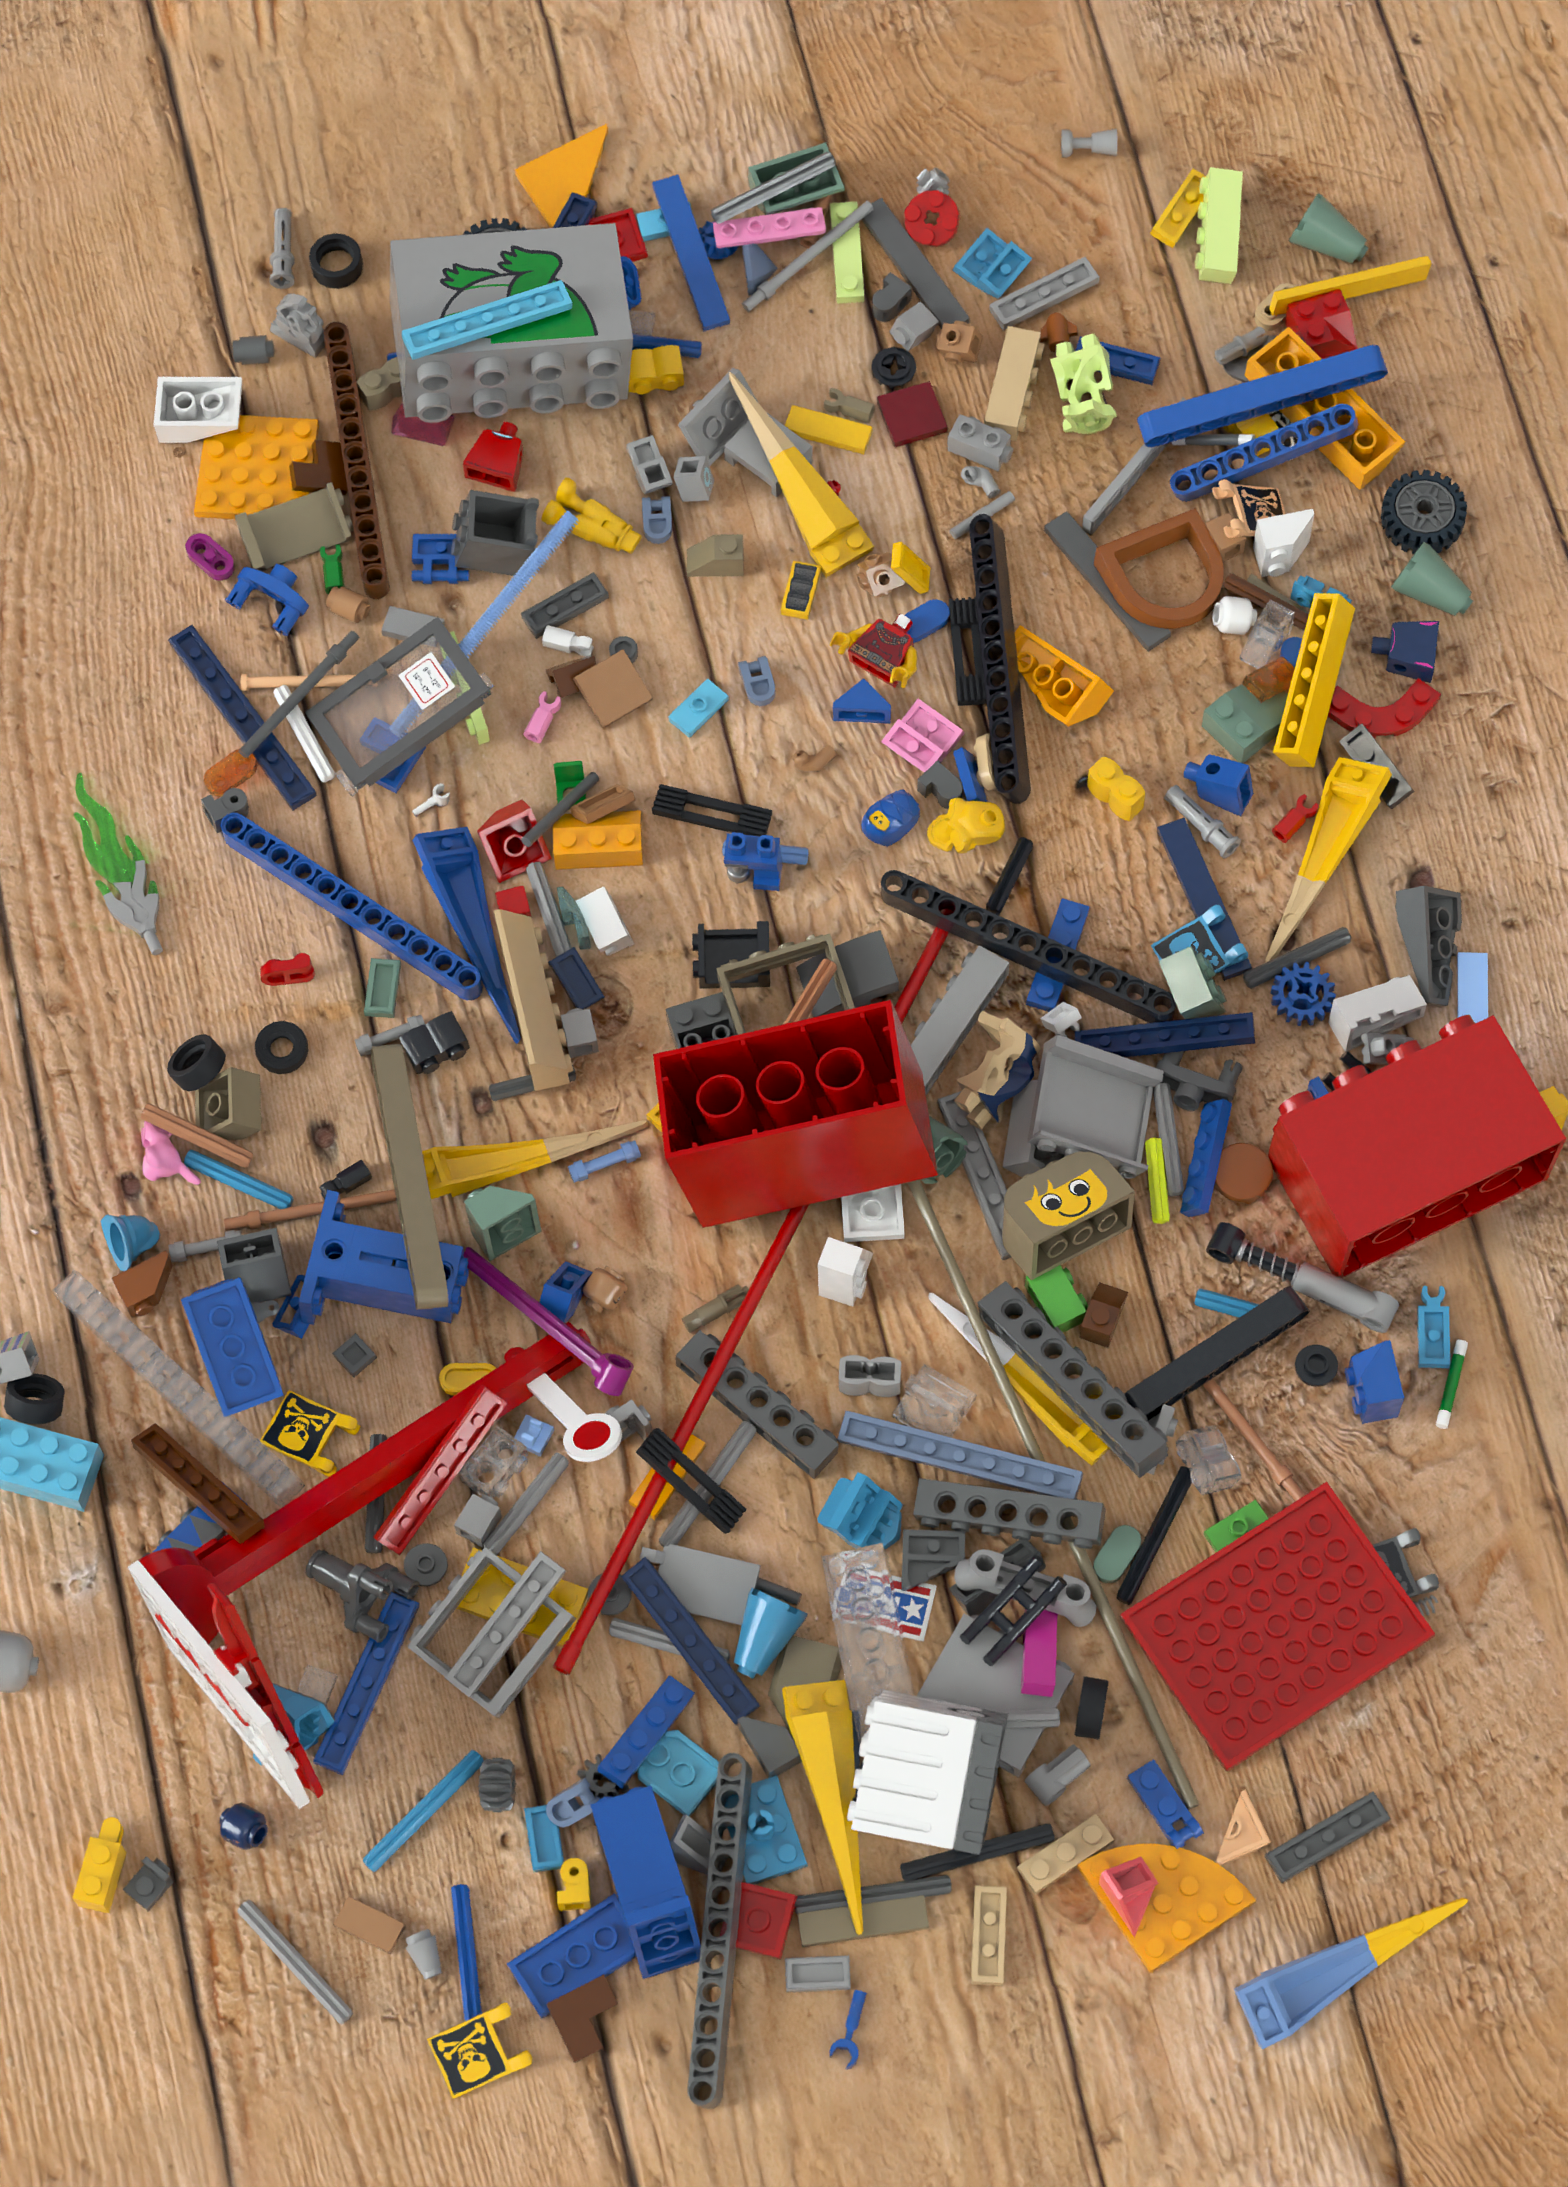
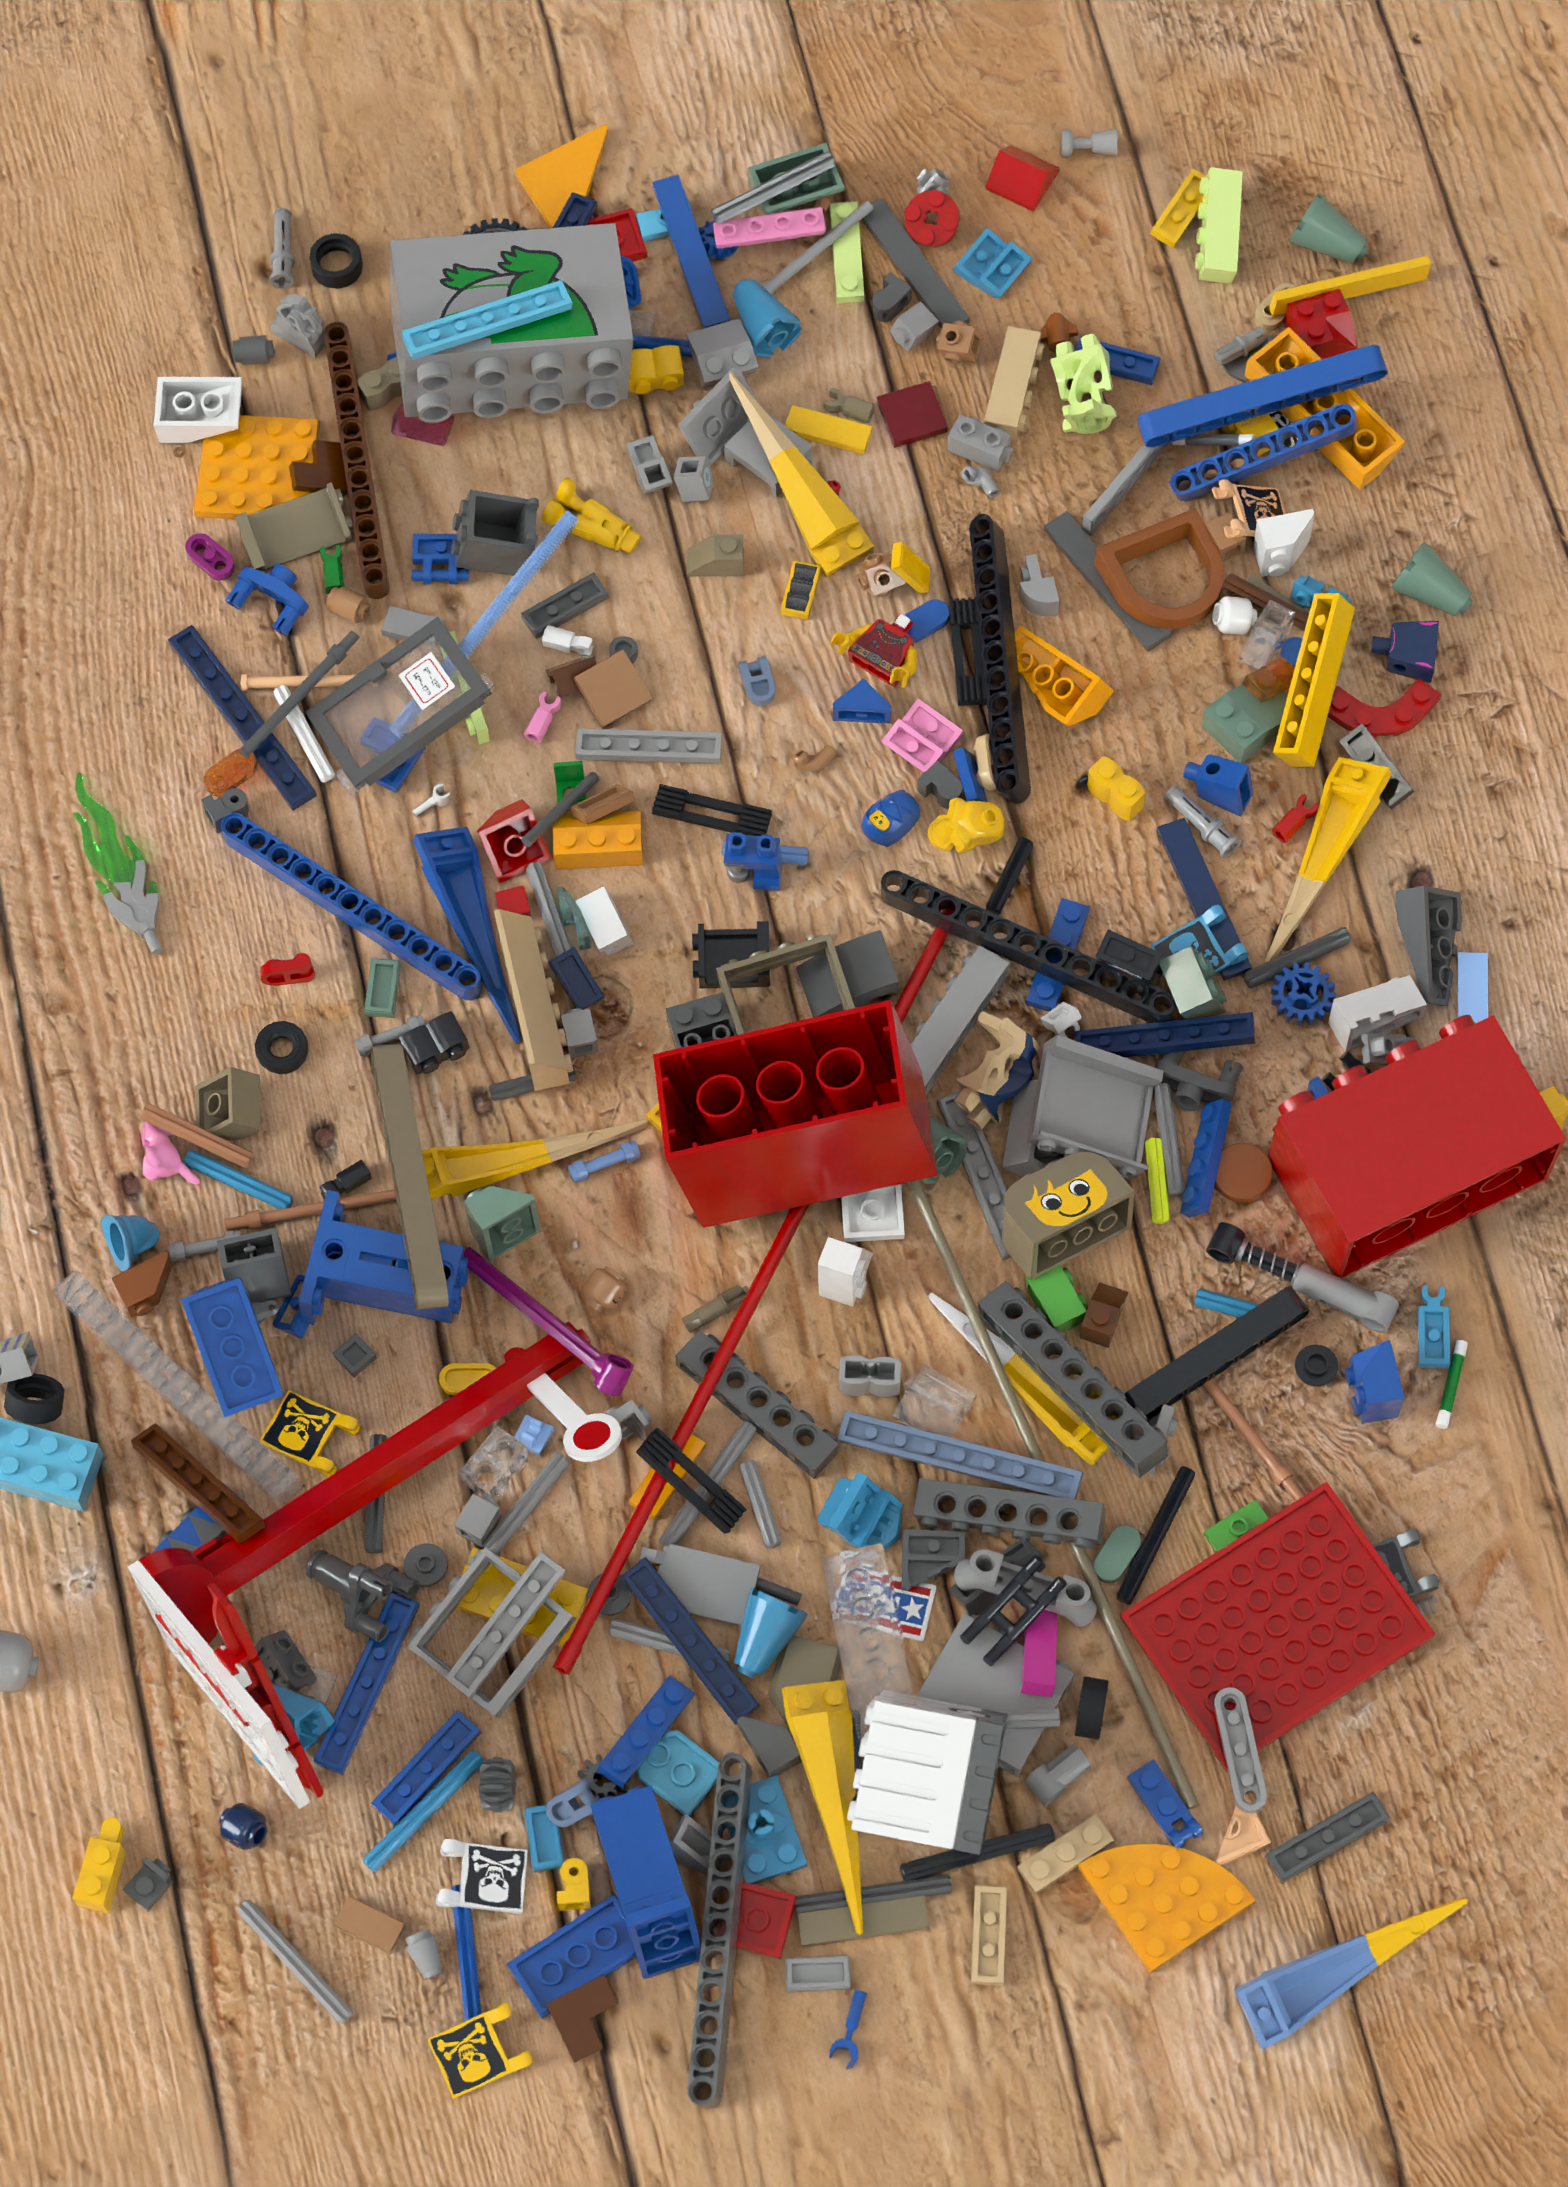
black tyre [167,1034,226,1091] -> none
tile [373,1385,508,1555] -> none
red torso [462,422,524,492] -> none
blue slope [539,1261,592,1323] -> none
sand blue plate [642,496,672,544] -> none
medium azure plate [668,678,729,738] -> none
sand blue slope [742,243,778,295] -> none
nougat axle [784,959,837,1024] -> none
black gear [871,347,916,389] -> none
light grey piece [950,491,1015,539] -> none
light grey plate [989,257,1100,331] -> none
coral slope [1099,1857,1158,1938] -> none
clear brick [1175,1425,1242,1495] -> none
wheel [1381,470,1467,554] -> none
none -> dark grey bracket [255,1630,317,1692]
none -> blue plate [371,1710,481,1826]
none -> flag [436,1839,527,1914]
none -> light grey plate [576,728,722,764]
none -> light grey slope [686,318,758,388]
none -> dark azure cone [733,279,802,358]
none -> light grey axle [740,1460,781,1549]
none -> red slope [985,145,1060,212]
none -> light grey brick [1019,554,1059,616]
none -> black panel [1095,929,1163,986]
none -> light grey plate [1214,1687,1267,1814]

